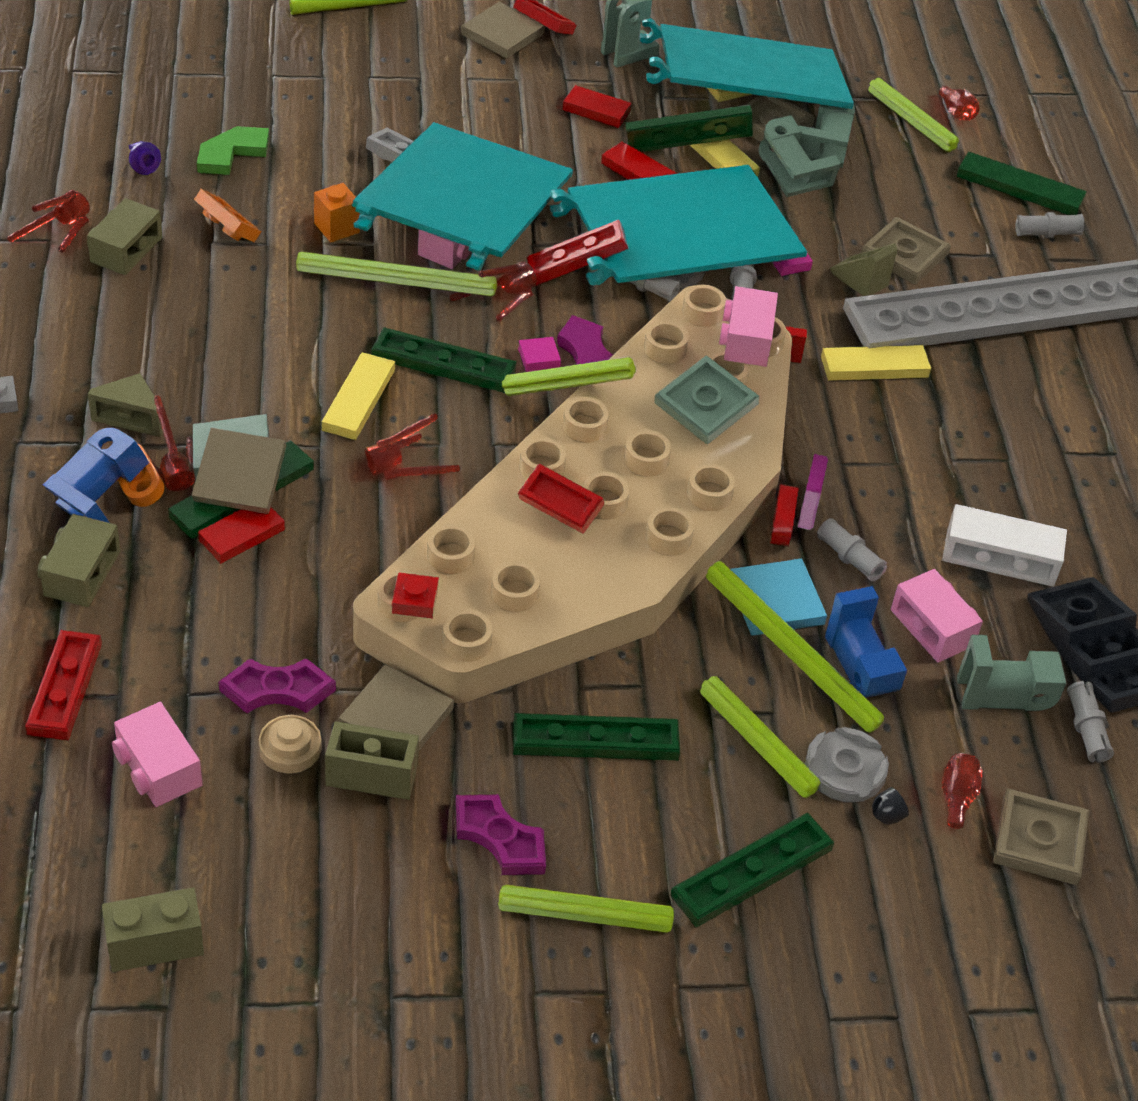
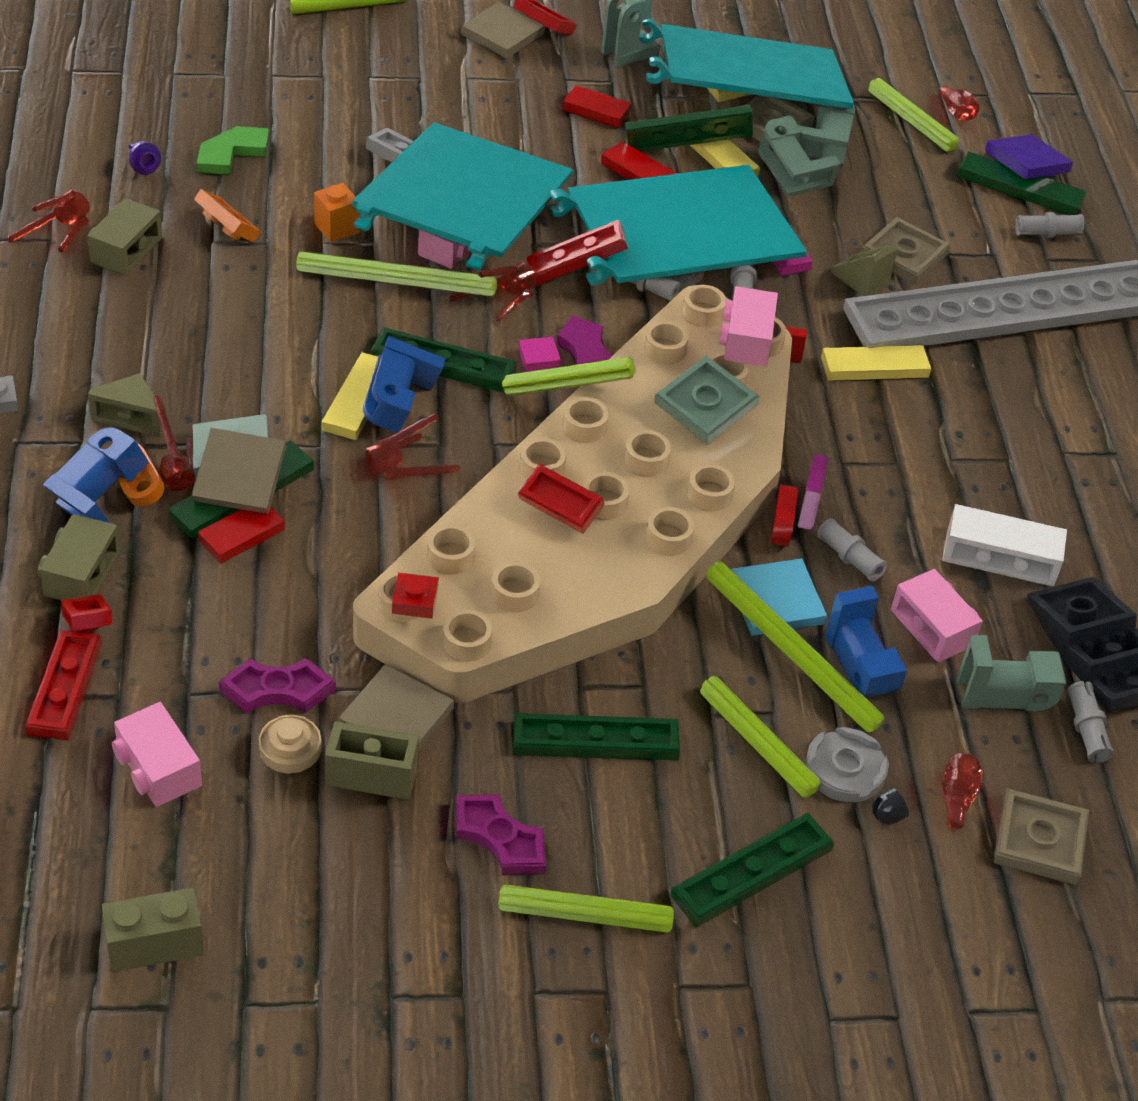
none -> red plate [61,594,113,632]
none -> blue piece [363,336,445,434]
none -> dark purple tile [985,134,1073,179]

